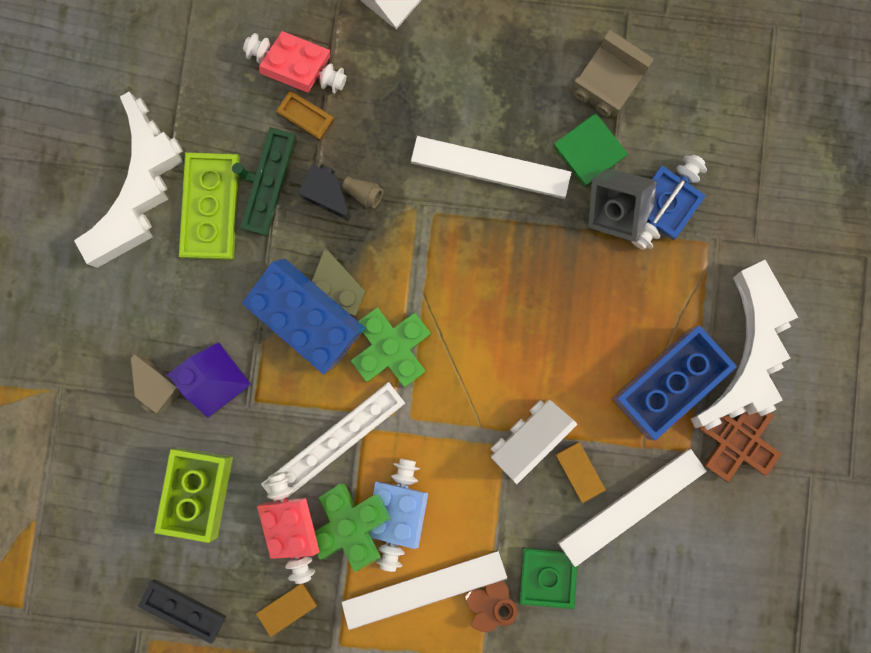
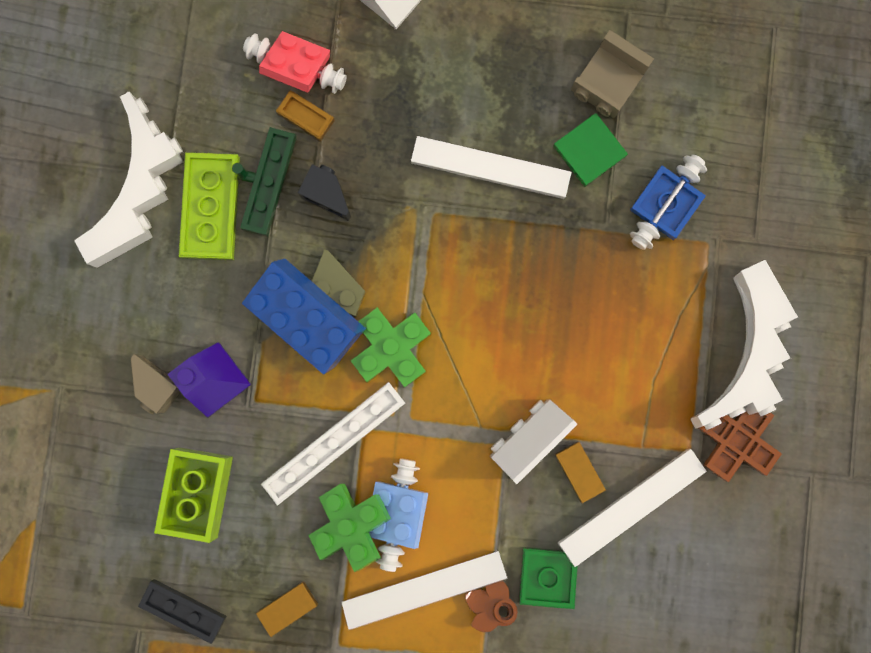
coral plate [257,472,320,584] -> none
dark tan cone [342,176,383,208] -> none
dark grey slope [588,168,657,242] -> none
blue brick [611,325,737,441] -> none

